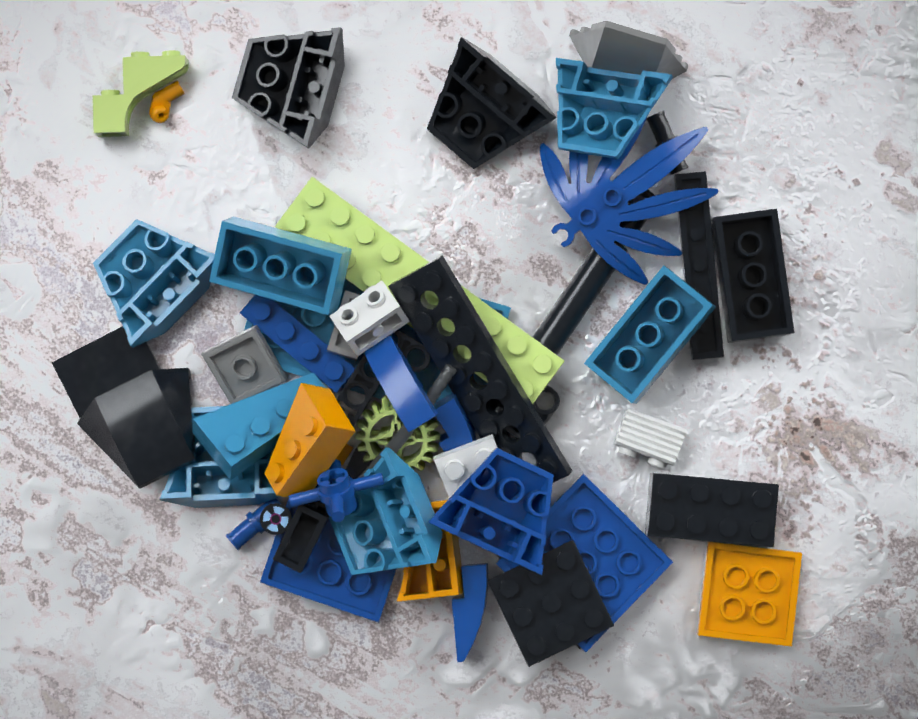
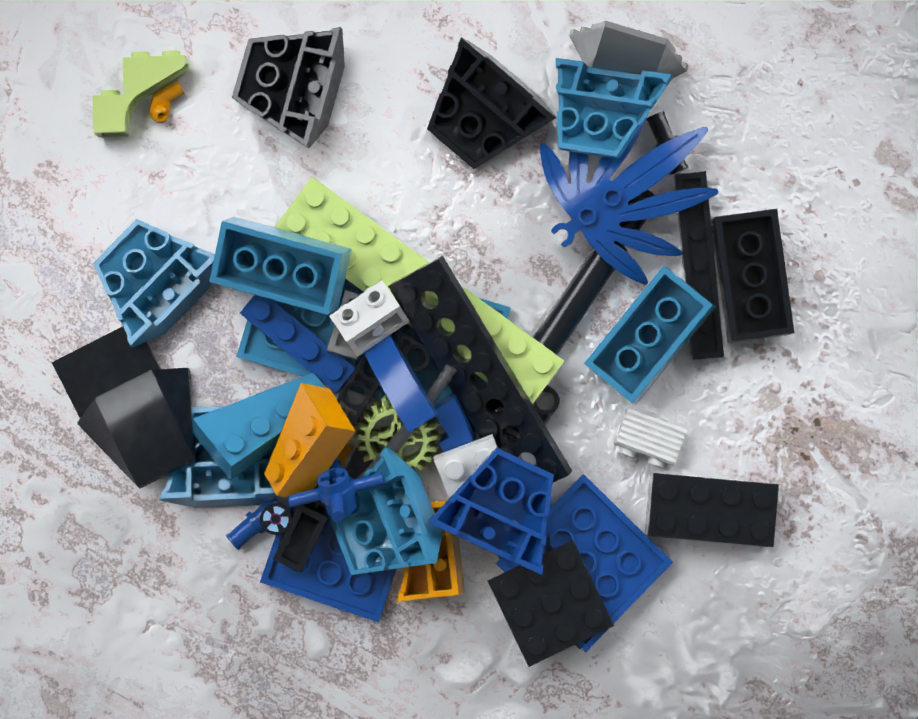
light grey tile [201,325,287,404] -> none
blue slope [452,563,488,662] -> none
light orange plate [697,541,802,647] -> none

